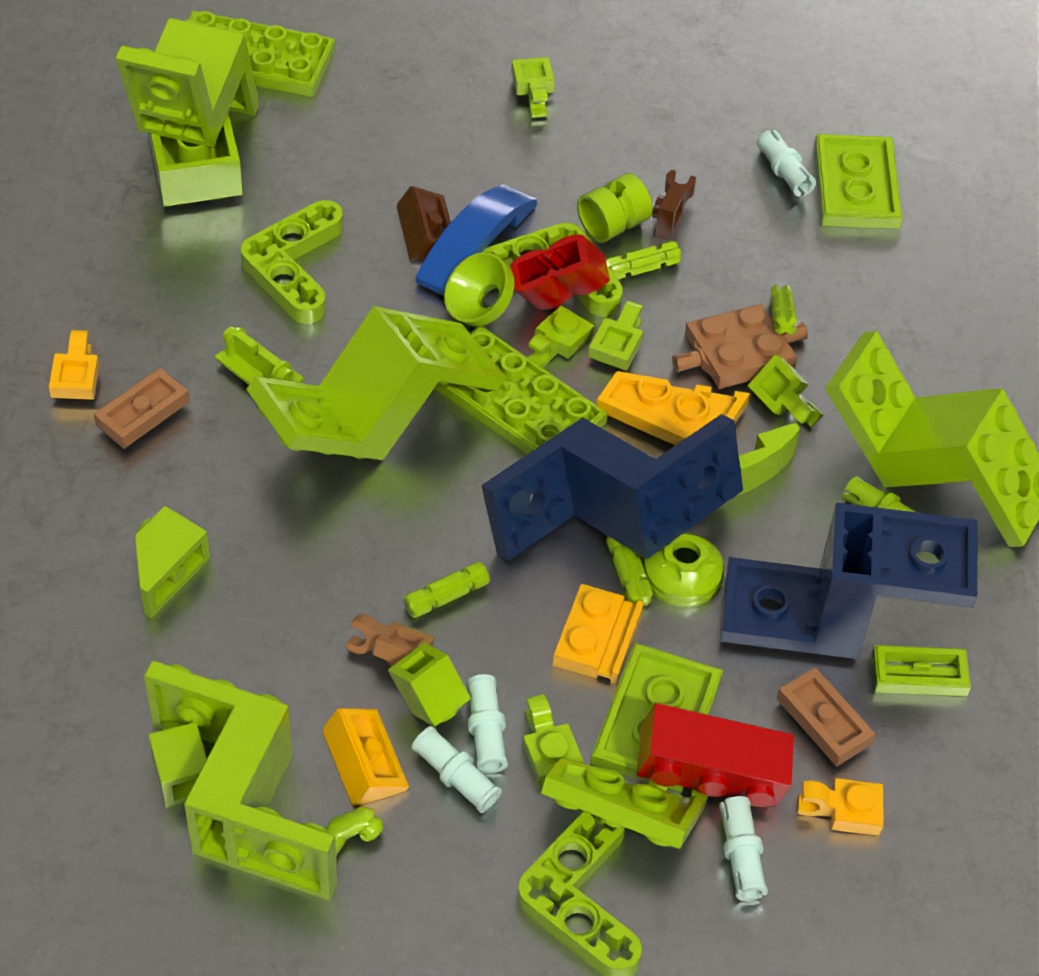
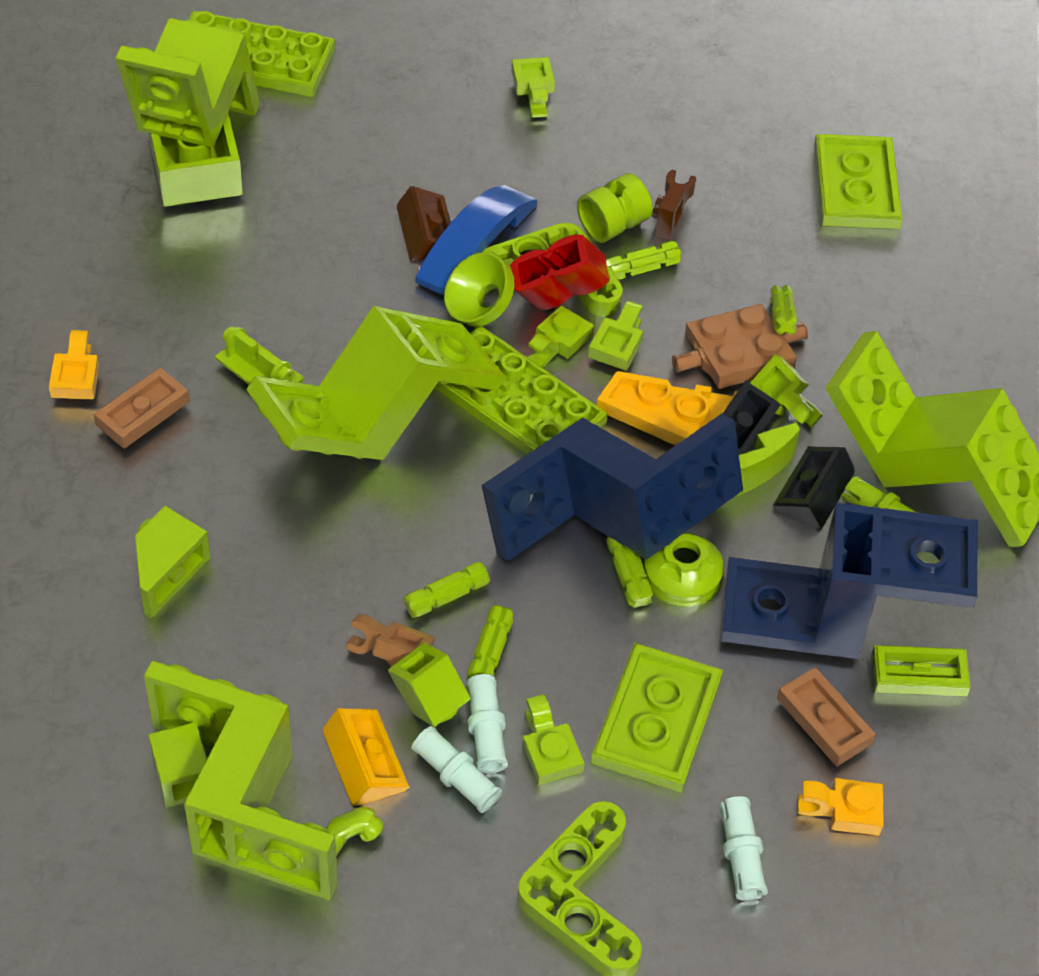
lime beam [241,200,343,324] -> none
lime wing [541,758,708,849] -> none
yellow plate [552,584,644,685] -> none
red brick [637,703,794,807] -> none
light aqua pin [757,130,816,197] -> none
none -> lime axle [466,605,514,680]
none -> black slope [722,380,781,455]
none -> black slope [772,446,855,529]

